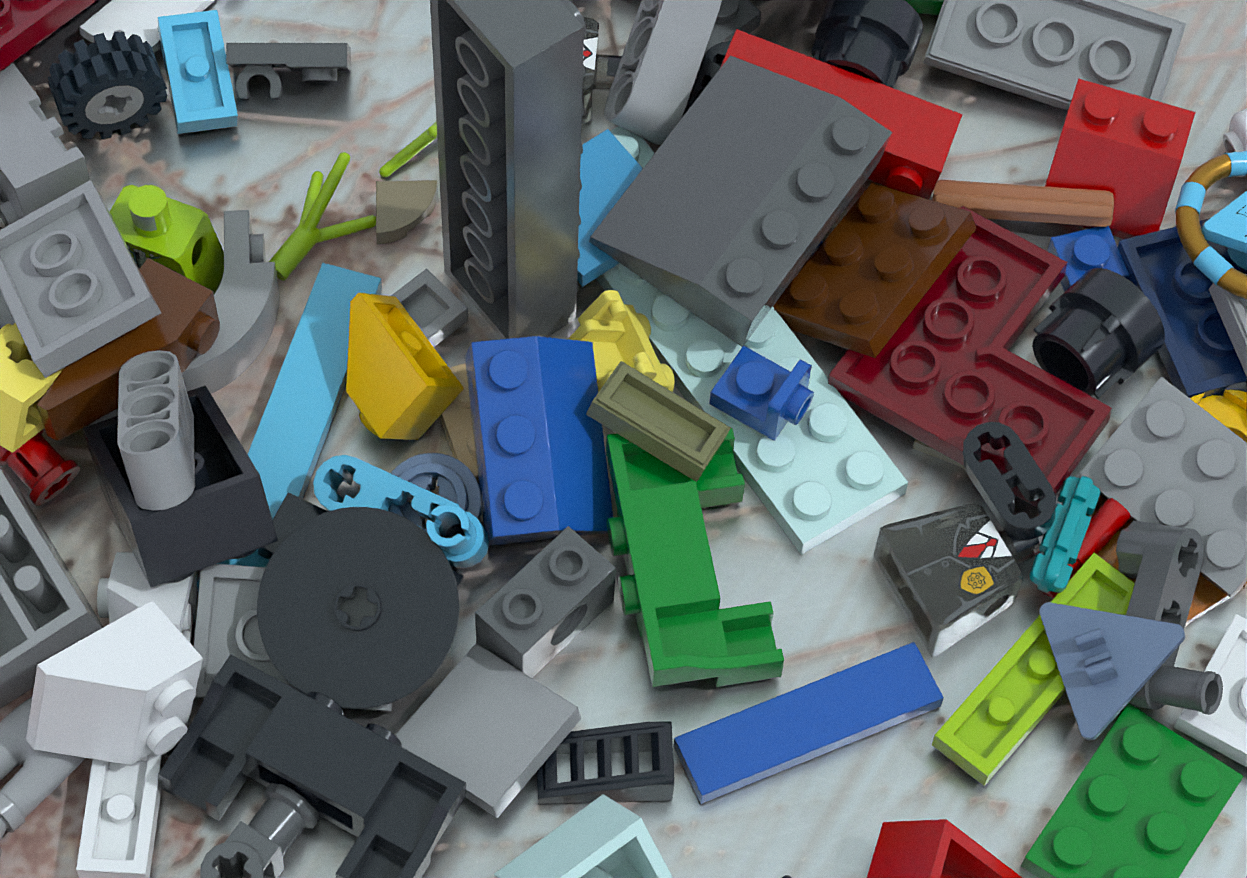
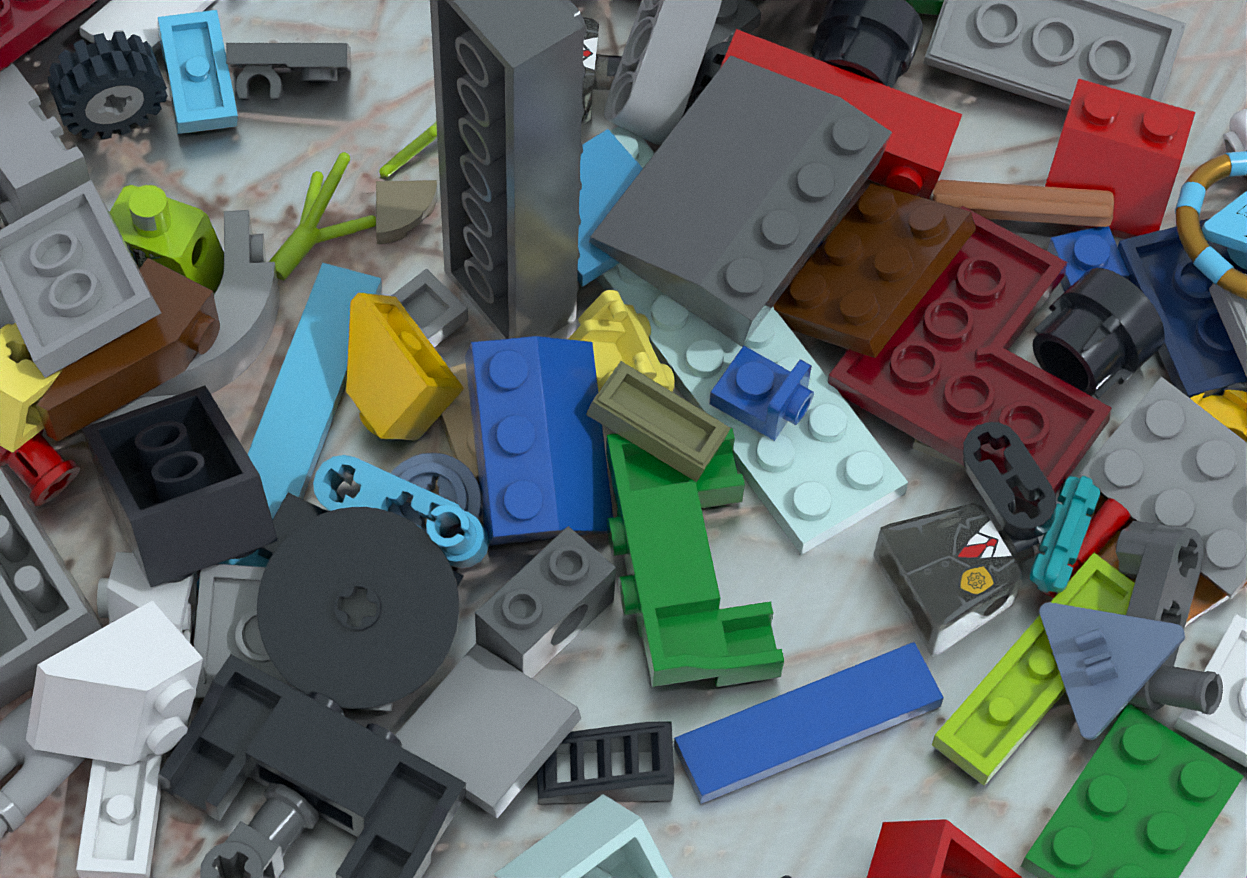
light grey beam [117,350,195,511] -> none

